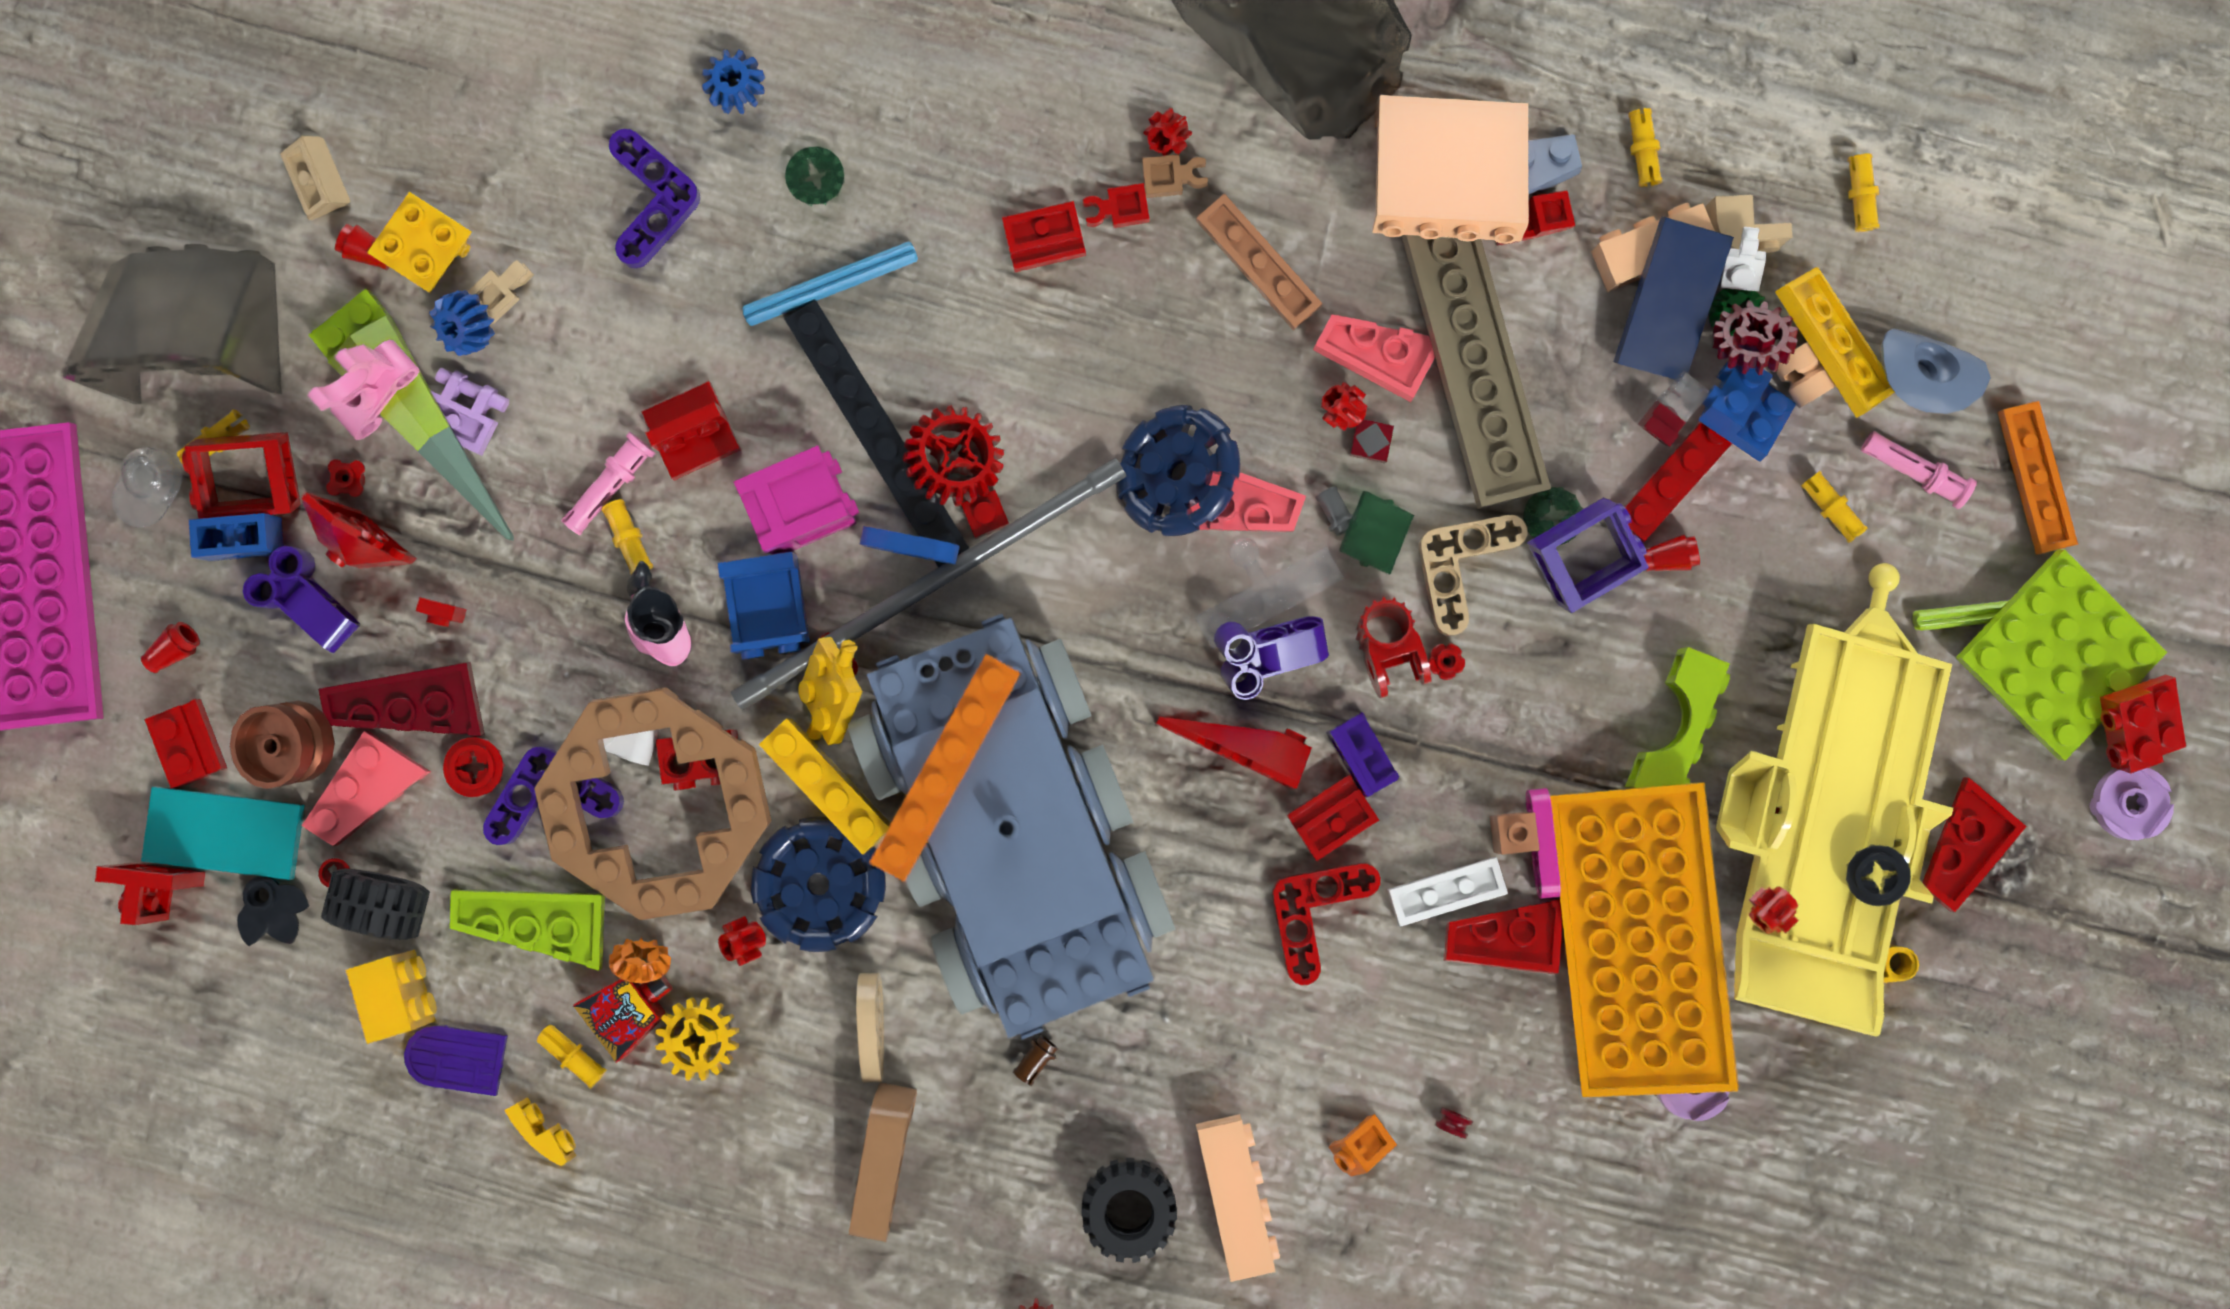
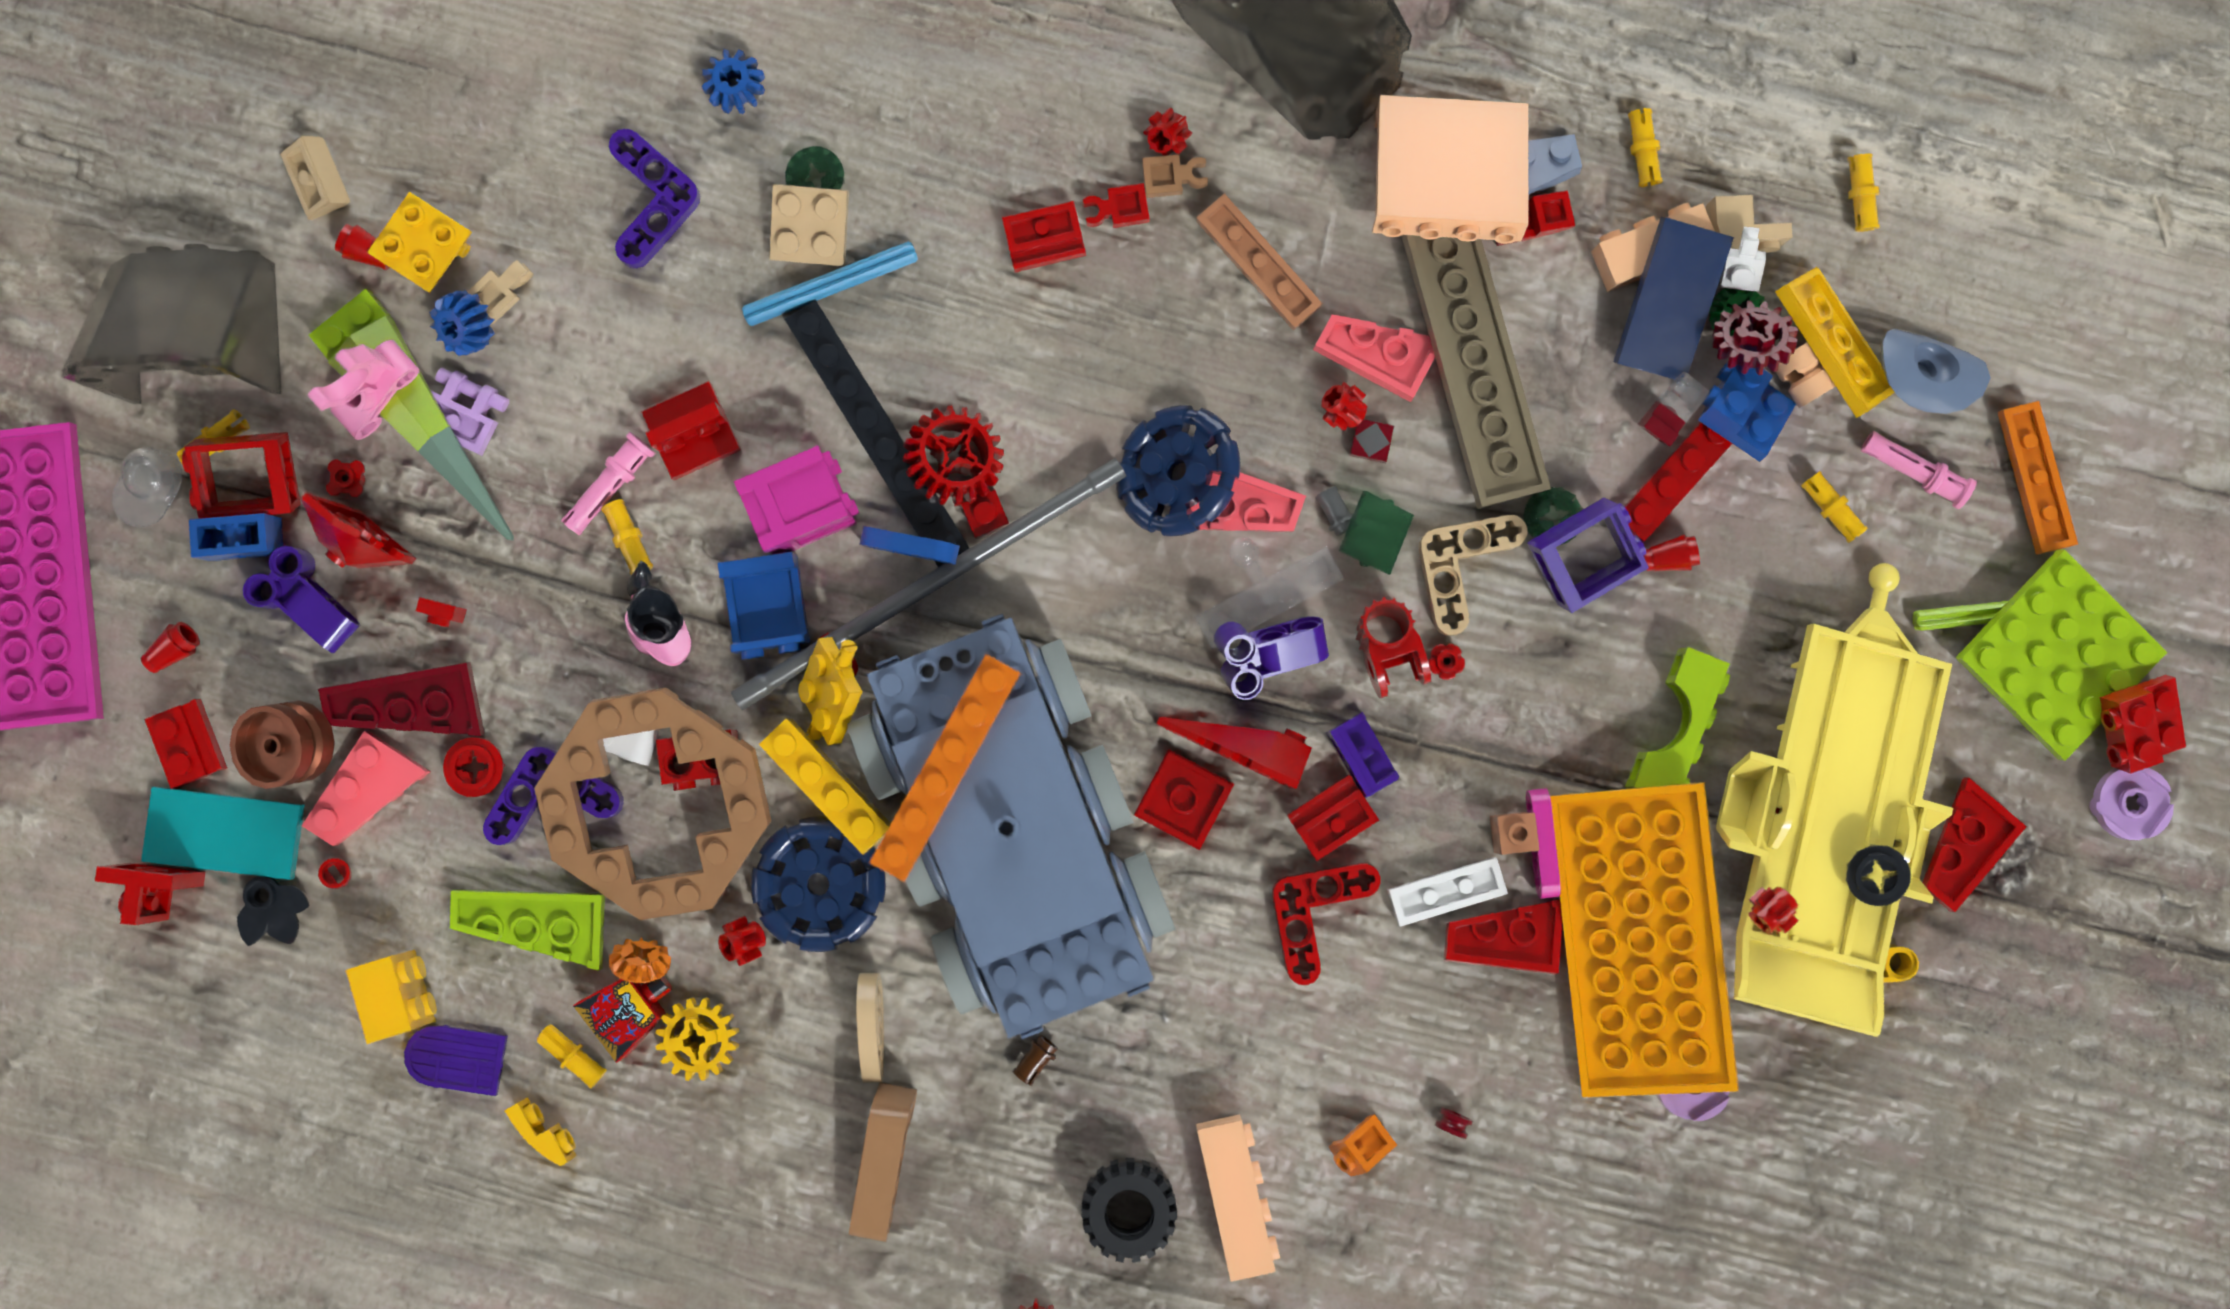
black tyre [321,869,430,940] -> none
none -> tan plate [769,184,849,266]
none -> red tile [1134,749,1235,850]

